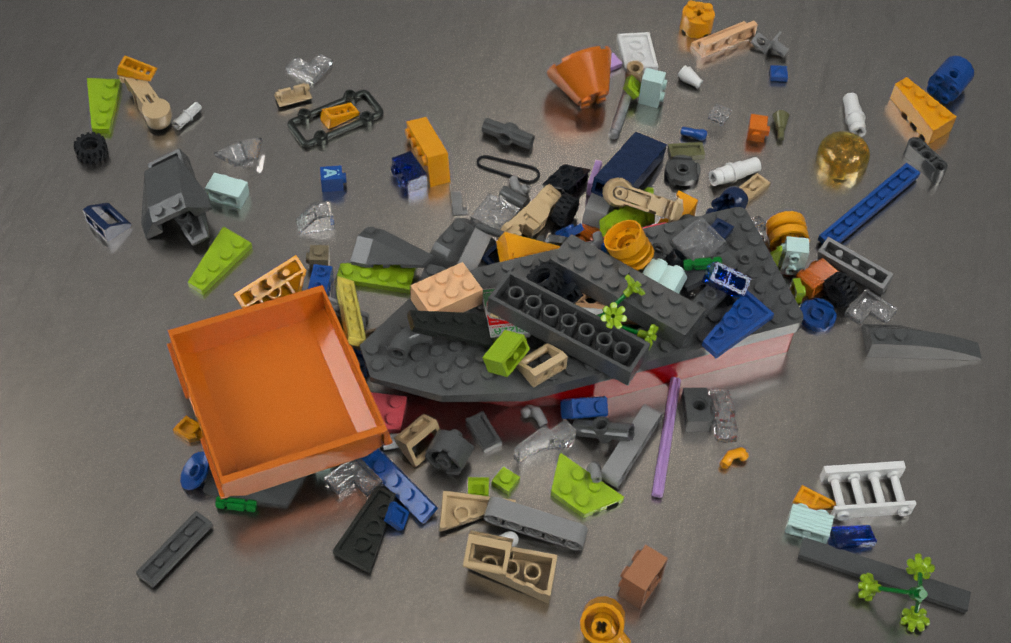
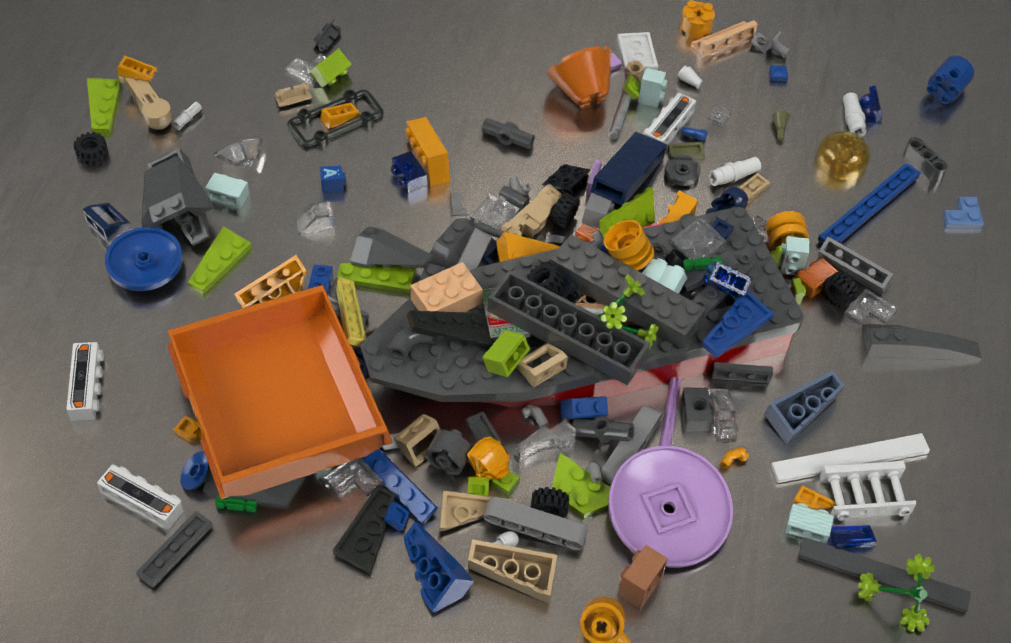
dark tan brick [306,245,330,274] -> none
coral wing [371,392,407,434] -> none
tan tile [463,530,513,576] -> none
black piece [477,155,540,183] -> none
blue plate [555,223,585,237] -> none
tan piece [602,177,684,223] -> none
orange brick [746,114,770,143] -> none
blue tile [800,298,837,332] -> none
light orange wedge [890,77,957,145] -> none
none -> white brick [66,342,104,421]
none -> white brick [97,464,184,531]
none -> blue dish [105,227,183,291]
none -> lime brick [309,48,352,88]
none -> dark grey hinge [313,19,341,51]
none -> blue wedge [404,522,474,612]
none -> light orange piece [467,437,510,480]
none -> black tyre [530,487,570,518]
none -> lavender dish [608,446,733,568]
none -> white brick [643,92,696,145]
none -> dark grey tile [711,362,773,384]
none -> sand blue wedge [764,370,845,445]
none -> white tile [771,433,930,484]
none -> clear blue tile [859,85,883,122]
none -> medium blue plate [943,197,984,229]

